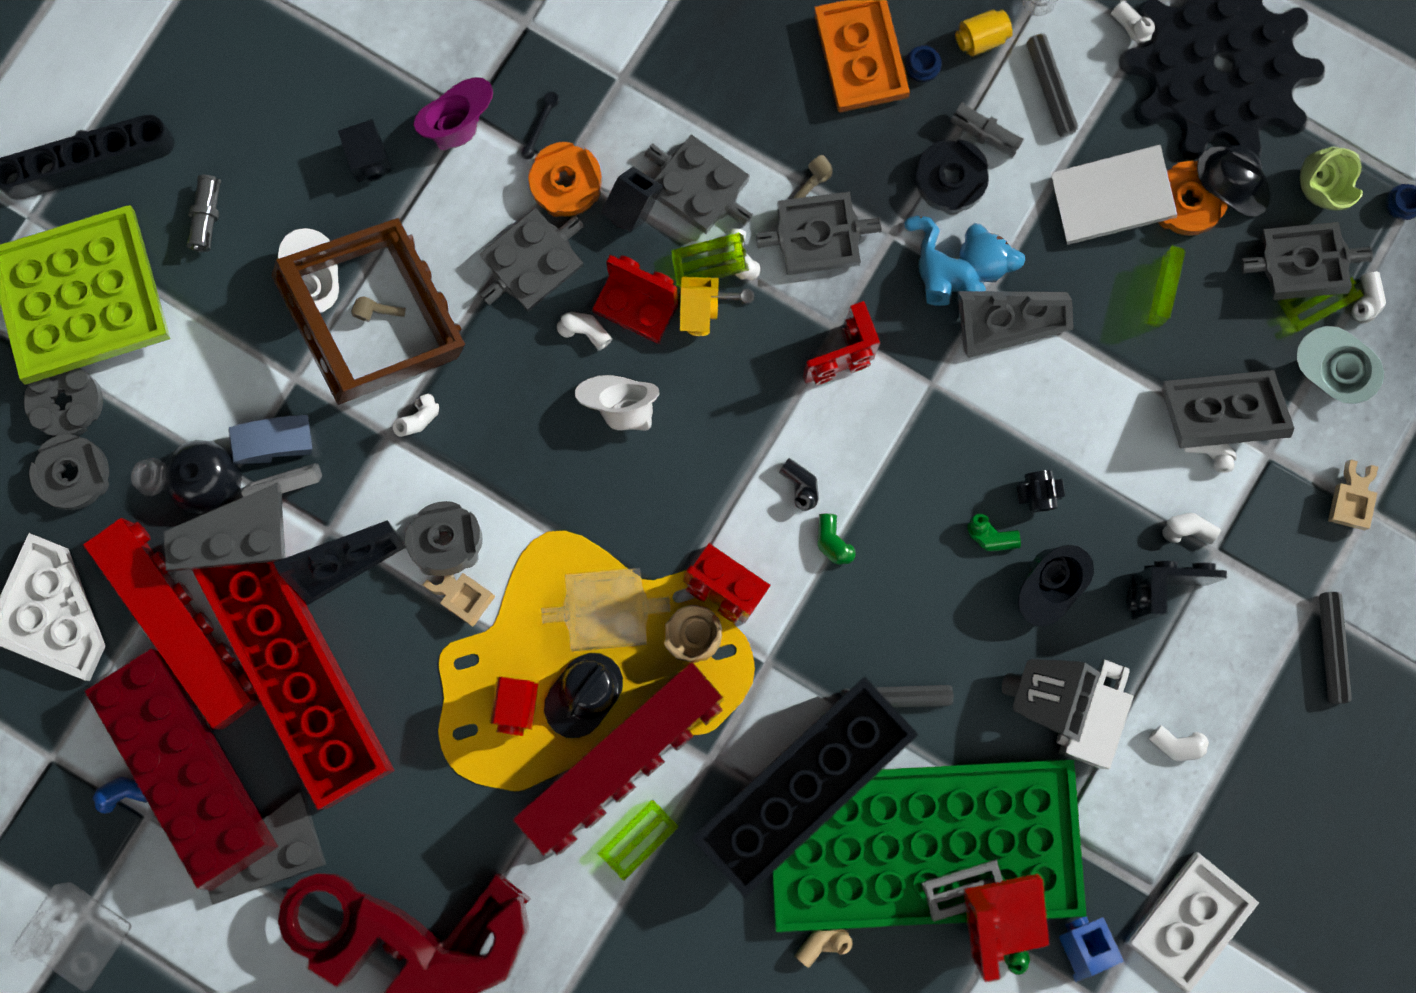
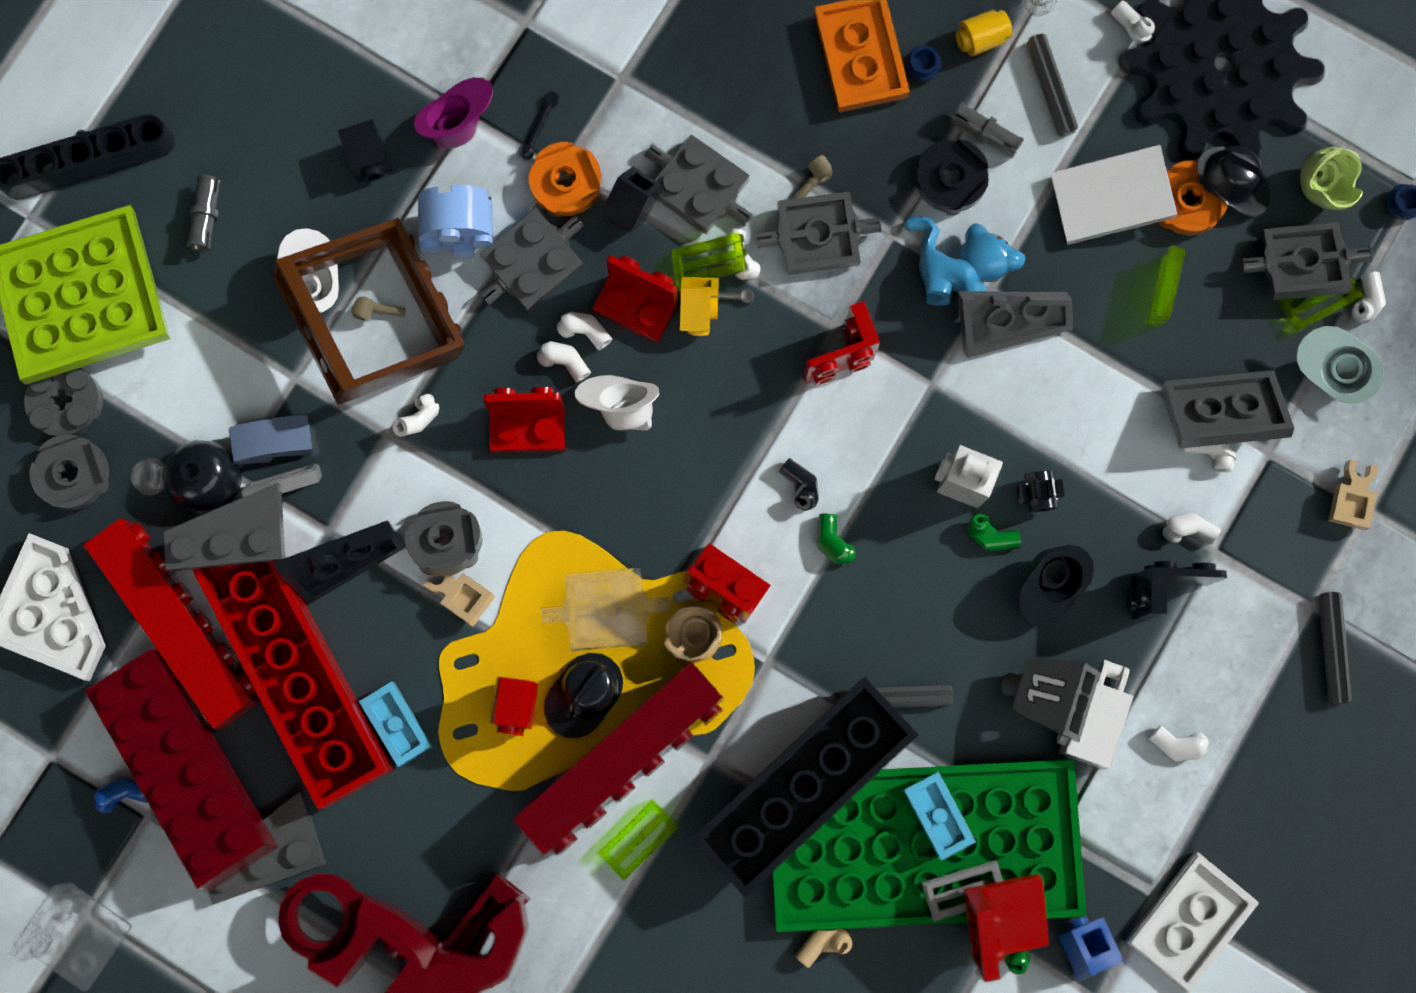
none -> medium azure plate [359,681,433,767]
none -> light blue brick [418,185,494,258]
none -> red bracket [483,387,566,453]
none -> white arm [536,341,591,383]
none -> medium azure plate [903,772,976,860]
none -> white brick [934,445,1003,508]

